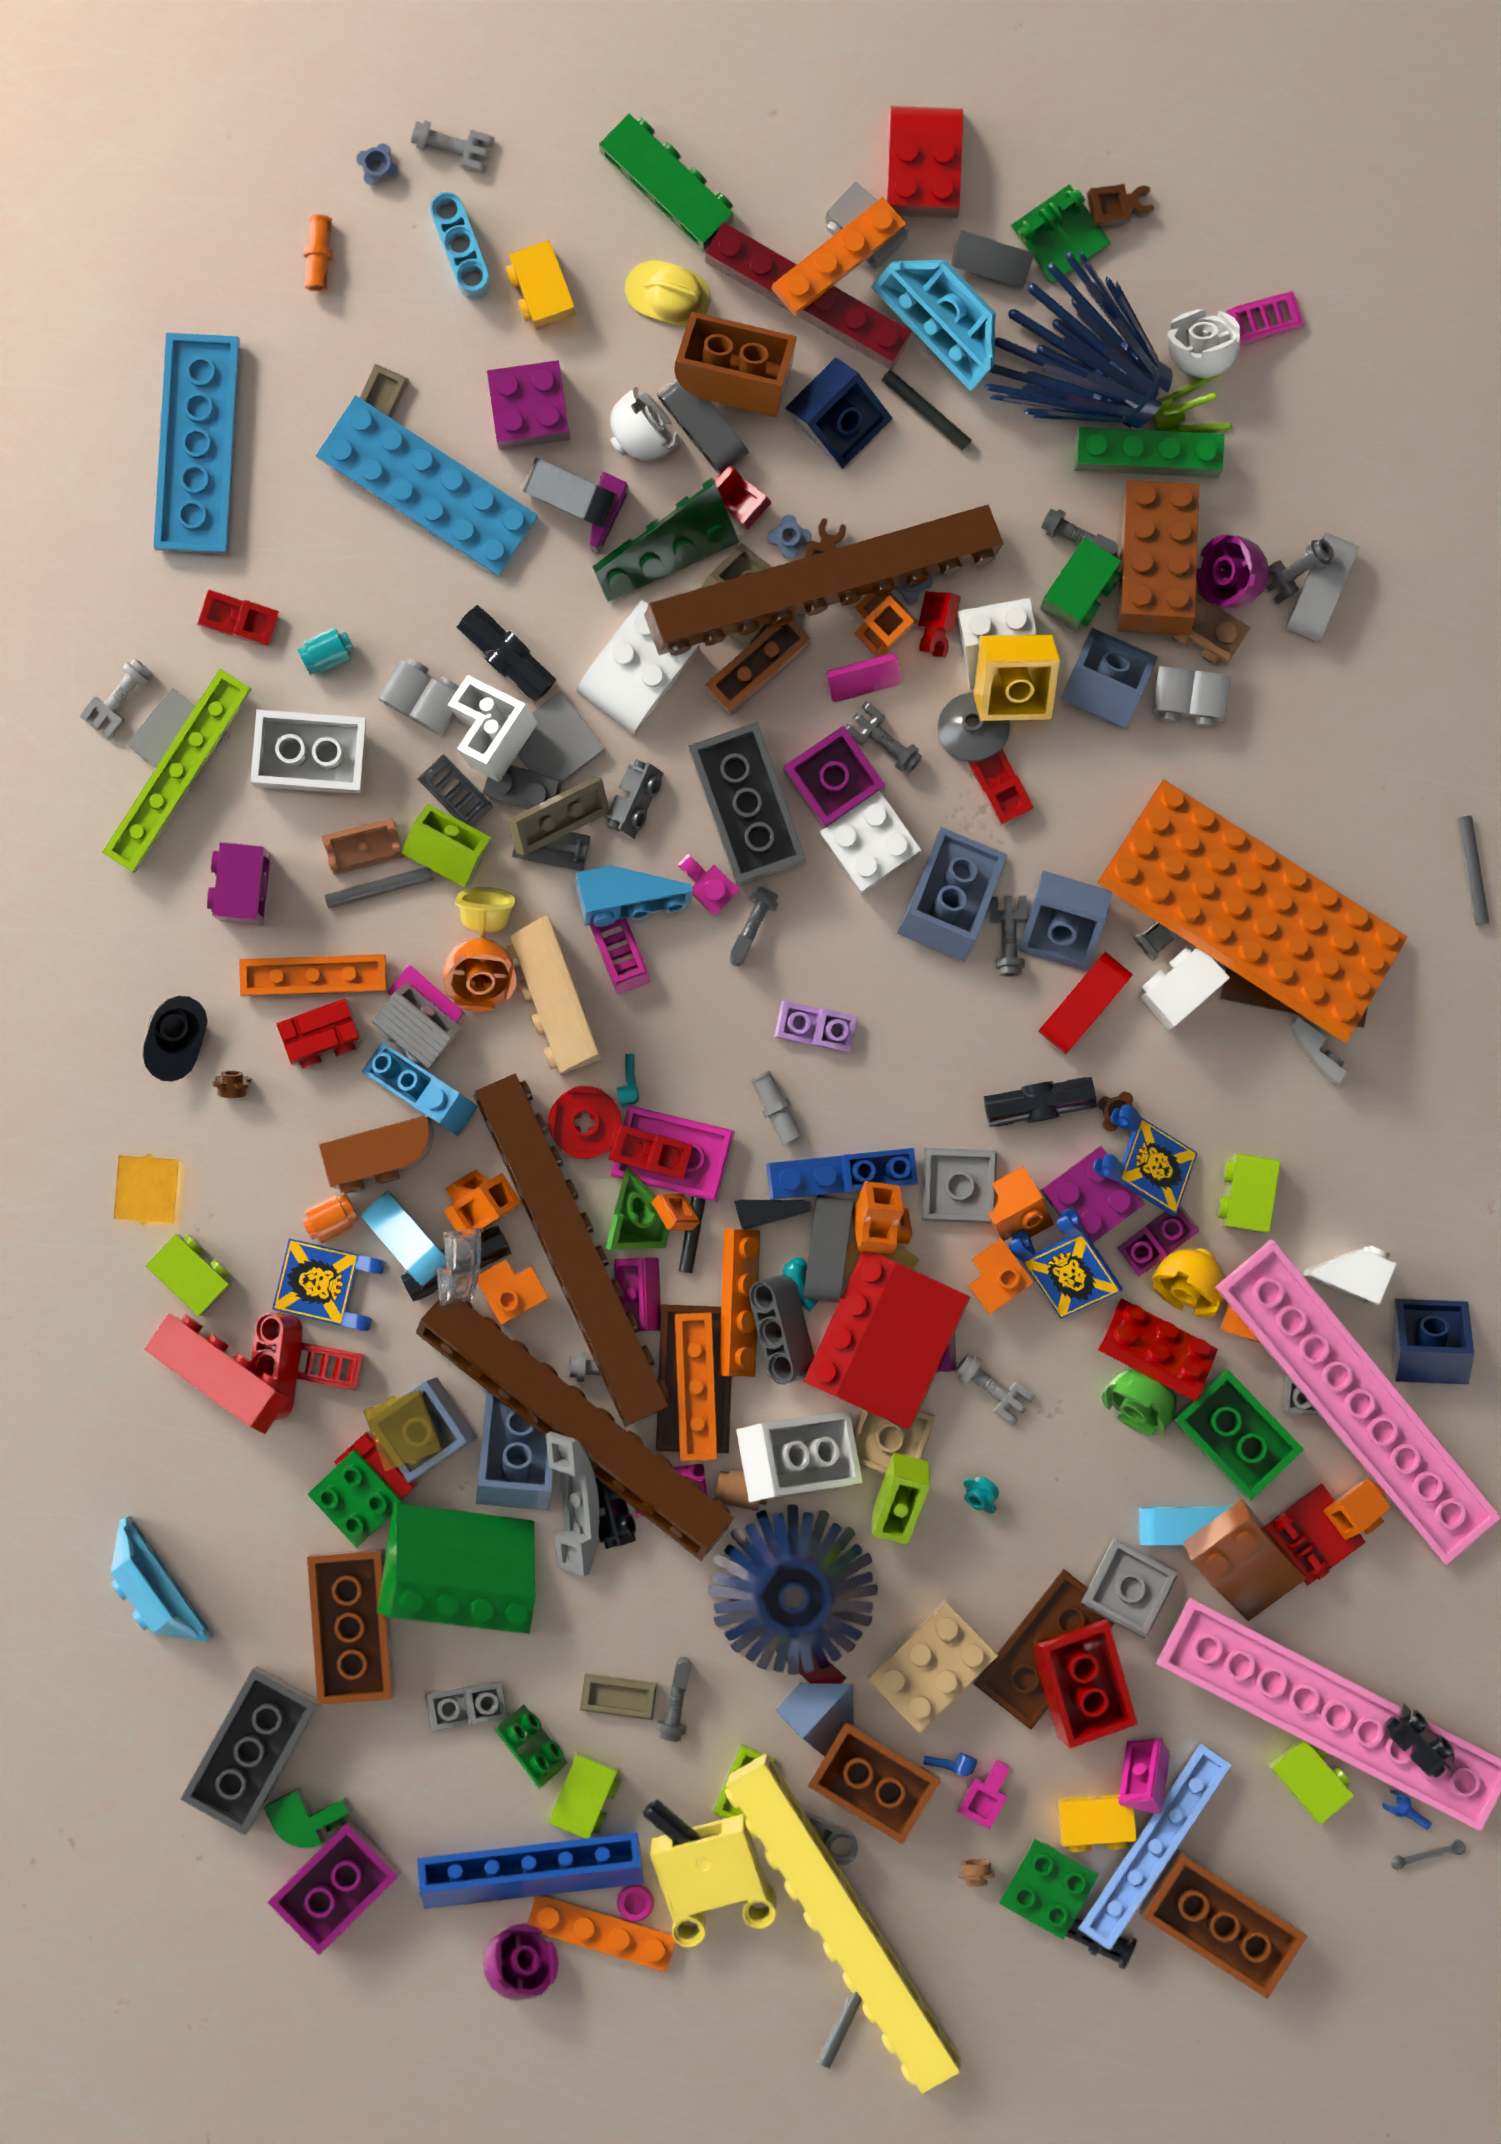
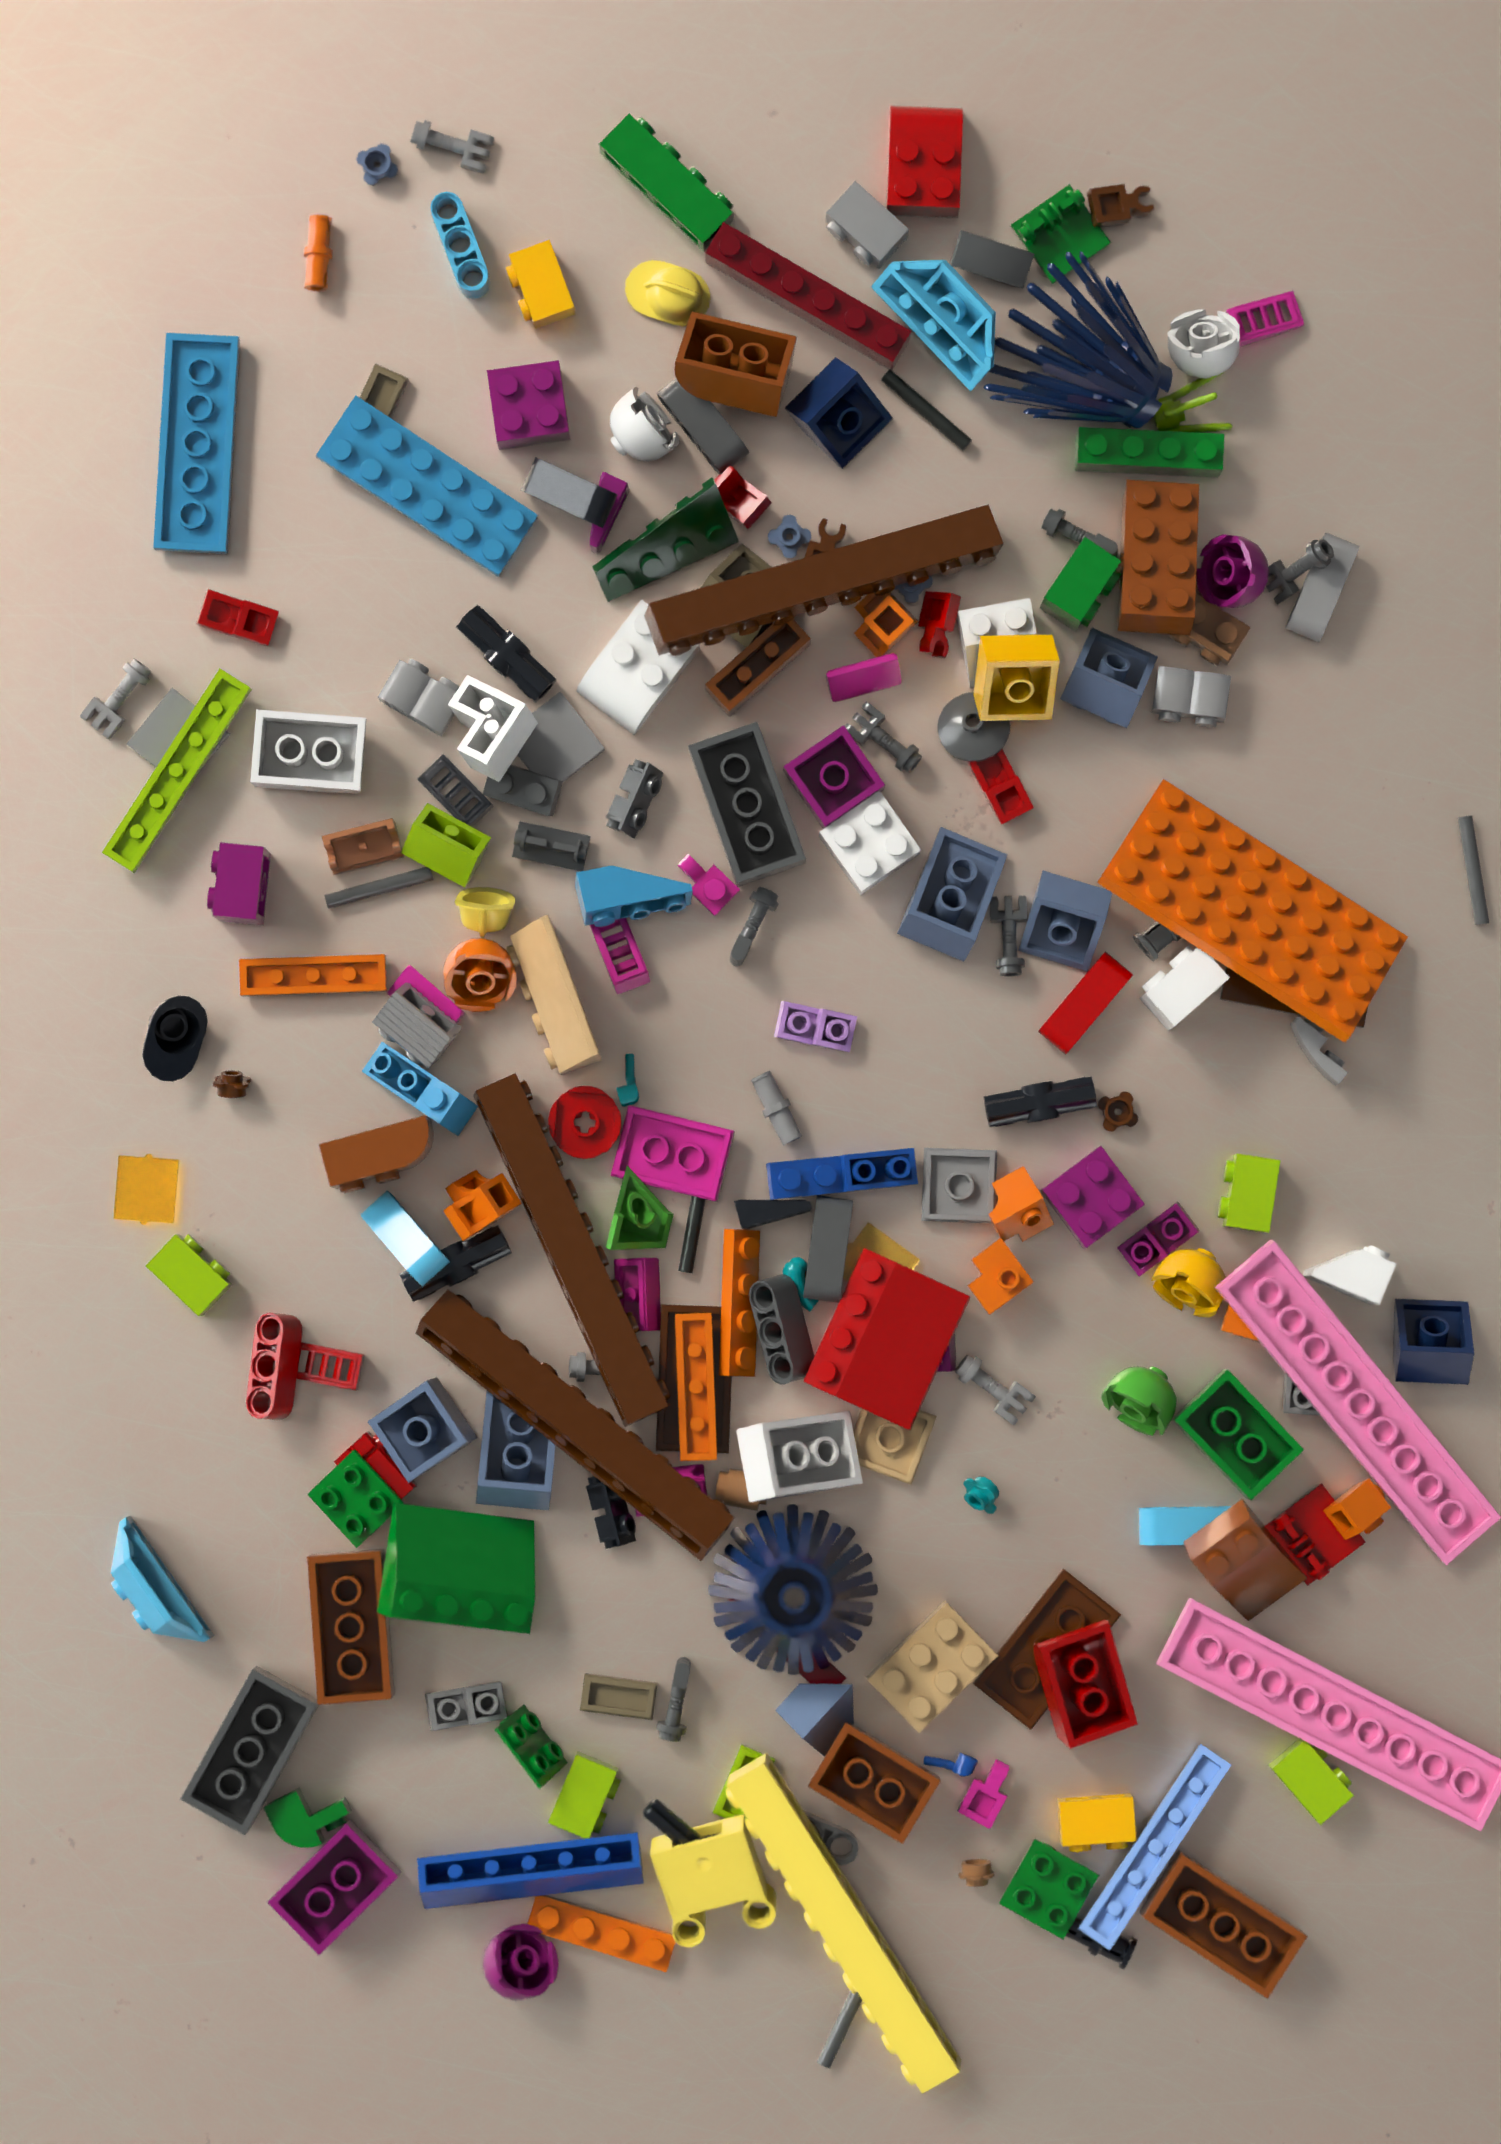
brick [144,1313,290,1434] -> none
flag [272,1238,385,1331] -> none
red brick [276,998,362,1069] -> none
teal brick [297,627,354,675] -> none
orange brick [302,1194,359,1243] -> none
clear yellow piece [363,1390,442,1471] -> none
clear slope [437,1228,481,1306] -> none
orange brick [474,1259,549,1325] -> none
dark tan plate [508,777,610,856] -> none
light grey slope [546,1432,599,1577] -> none
red slope [608,1124,693,1180] -> none
dark pink tile [617,1884,654,1922] -> none
orange tile [651,1194,700,1231] -> none
orange plate [771,197,906,316] -> none
orange brick [852,1181,913,1255] -> none
lime brick [872,1453,930,1545] -> none
flag [1009,1208,1123,1319] -> none
light grey tile [1080,1538,1179,1639] -> none
flag [1093,1105,1198,1216] -> none
red plate [1098,1298,1218,1402] -> none
dark pink slope [1118,1738,1170,1813] -> none
blue hand [1382,1790,1432,1830] -> none
black hinge [1384,1703,1455,1778] -> none
dark grey hinge [1391,1840,1466,1870] -> none

